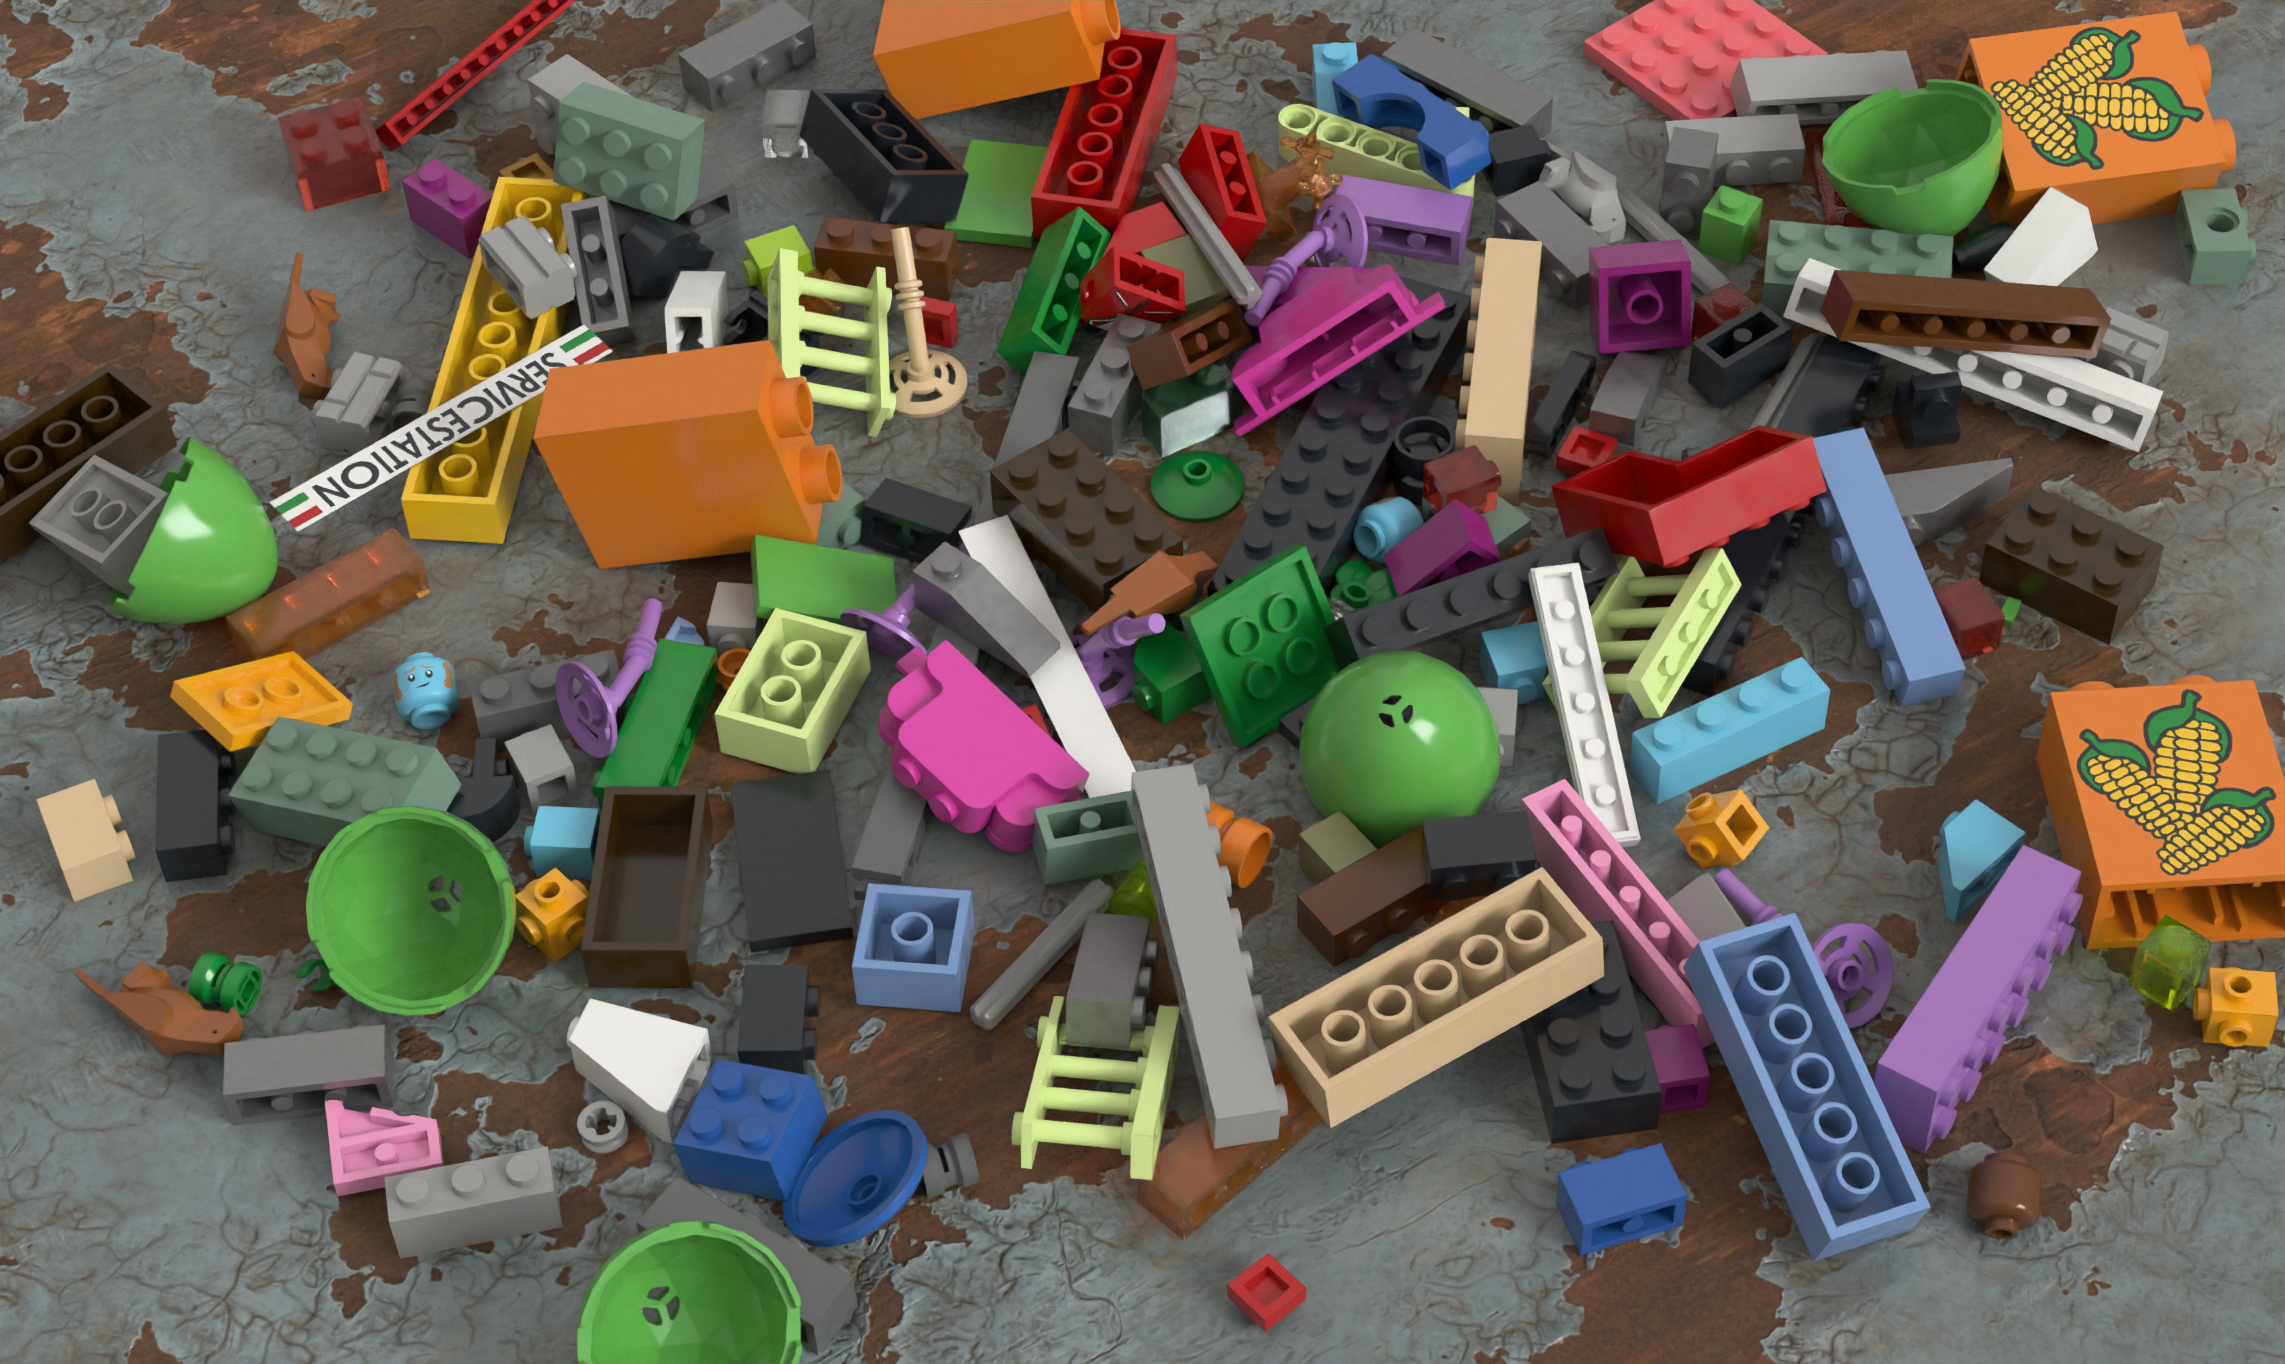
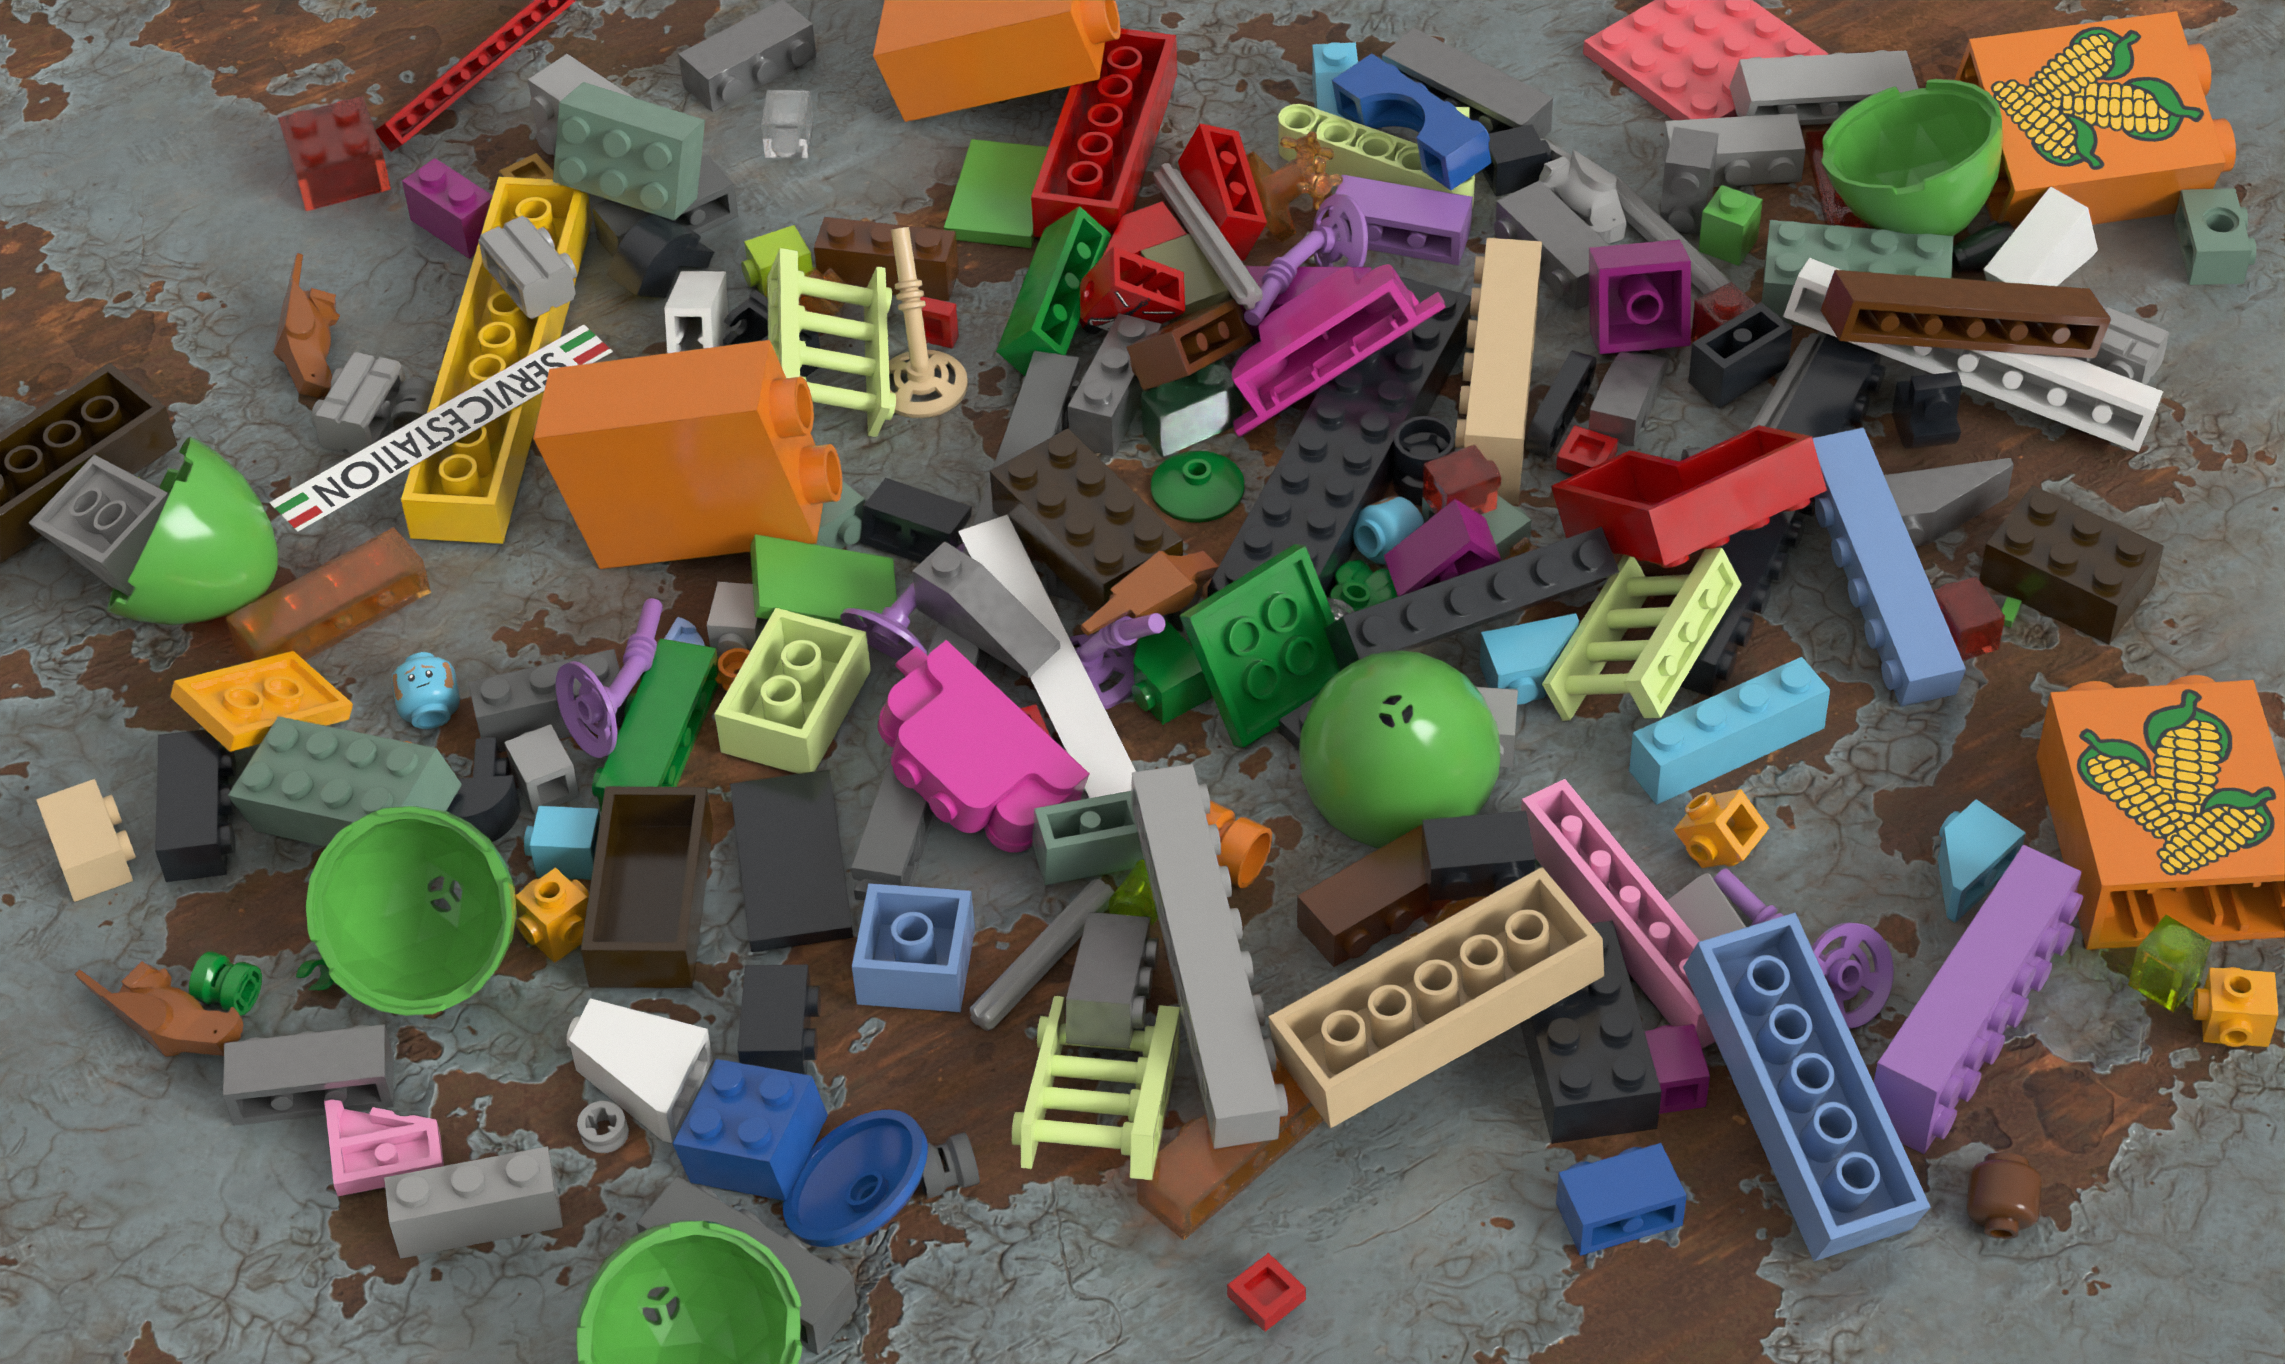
flat silver brick [561,196,637,345] -> none
black brick [799,89,969,225] -> none
olive brick [1299,811,1377,885] -> none
white tile [1528,563,1641,847] -> none

